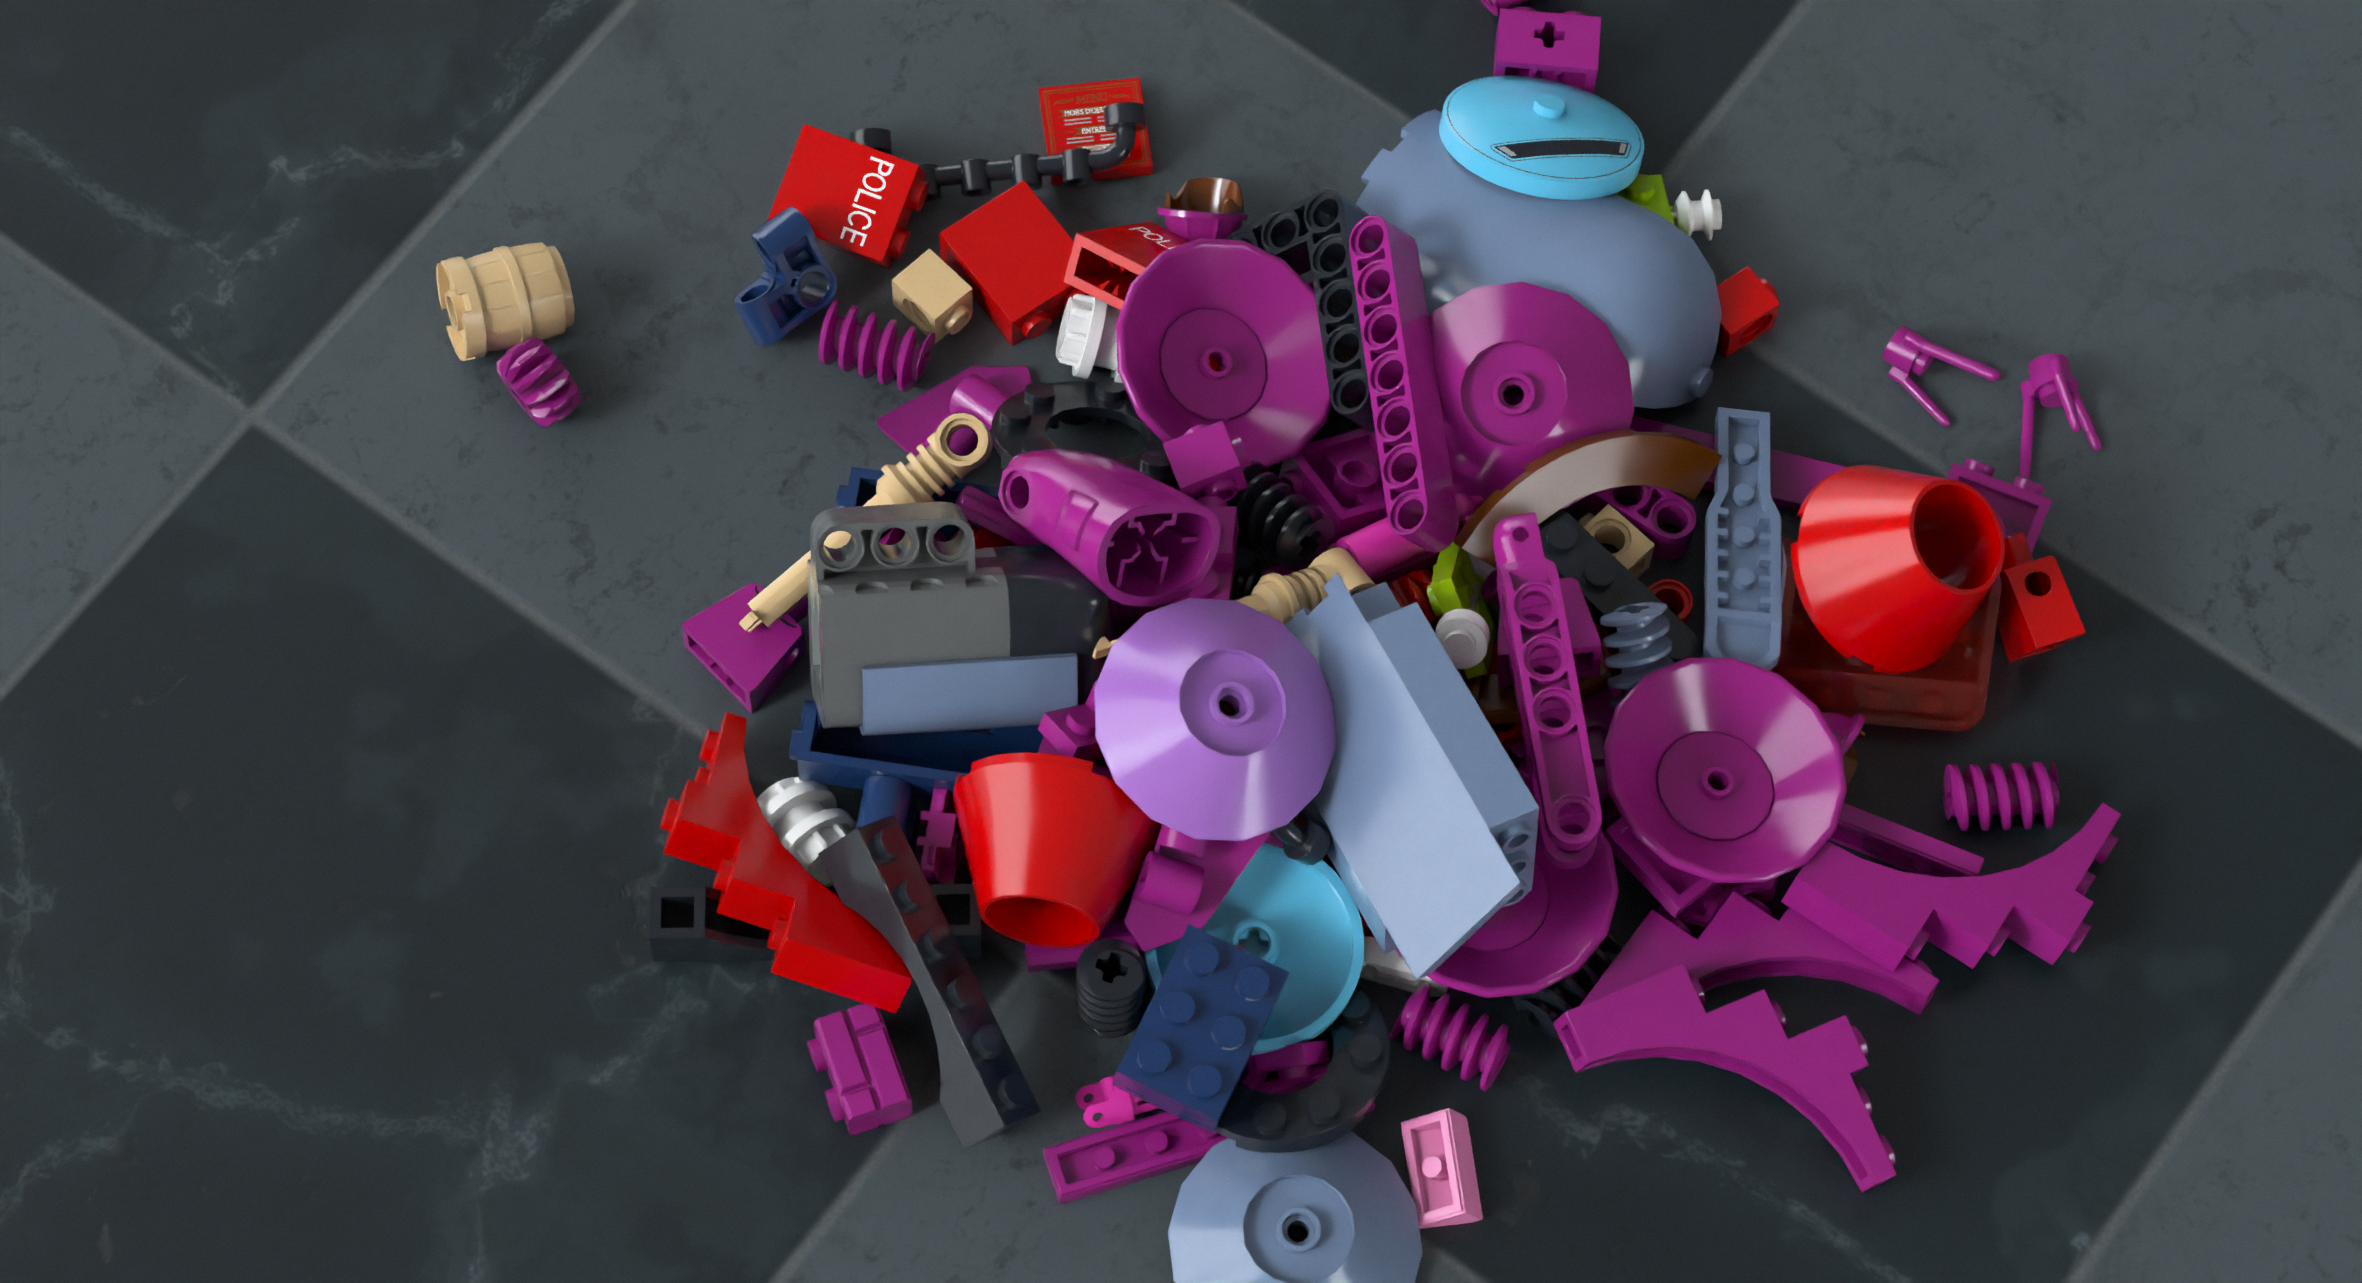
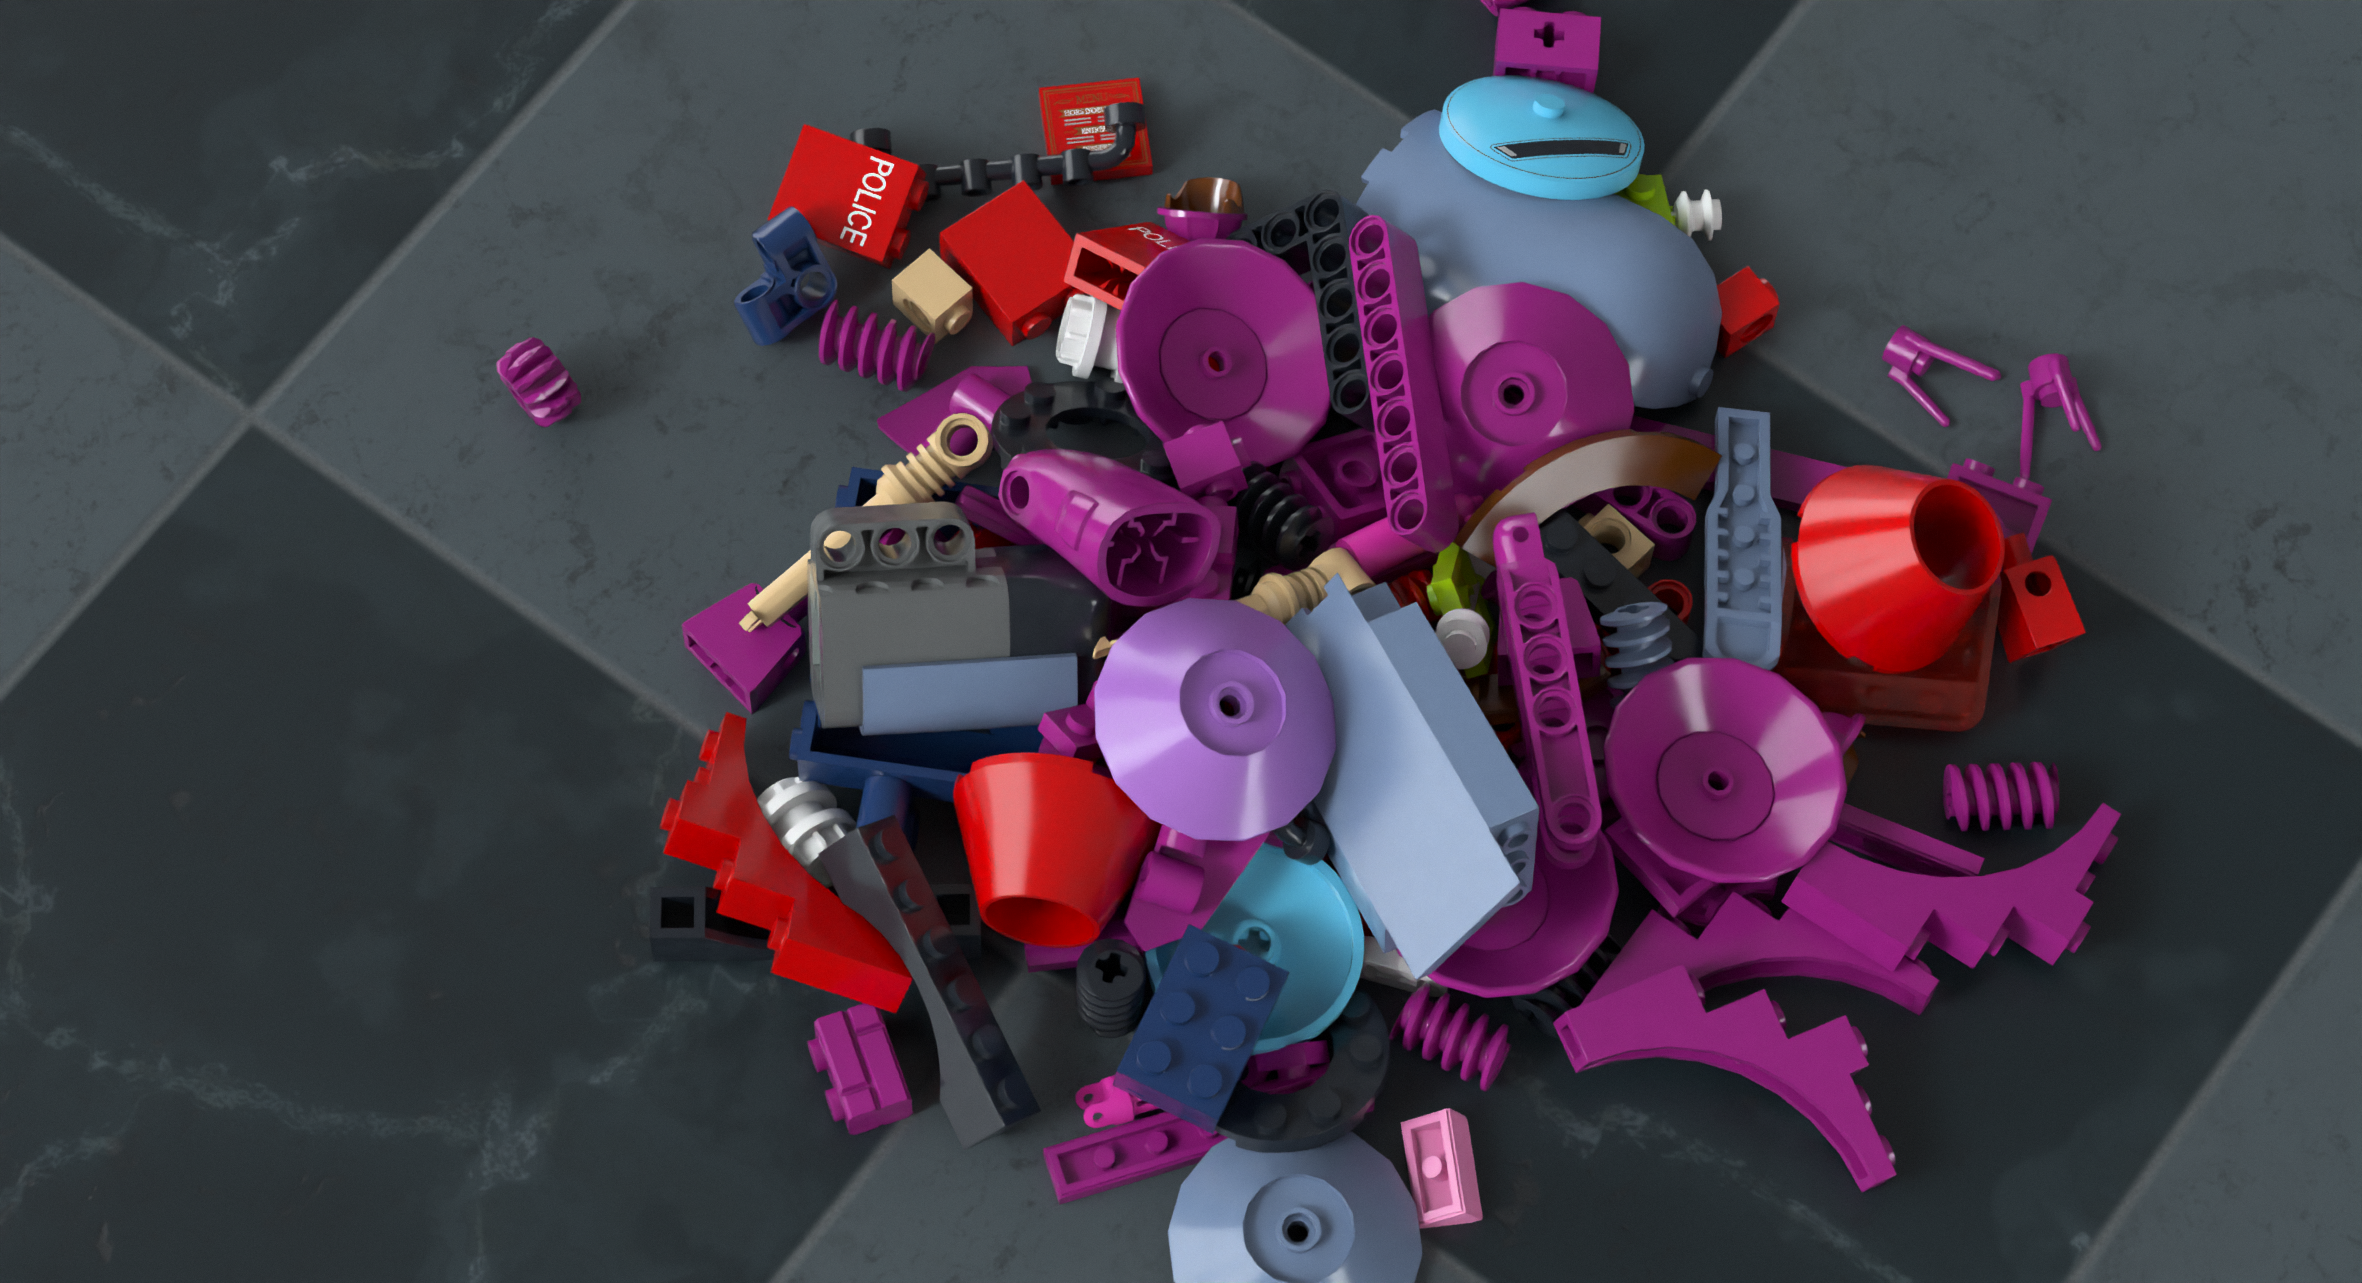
tan piece [436,242,574,361] -> none
magenta piece [916,788,968,884] -> none

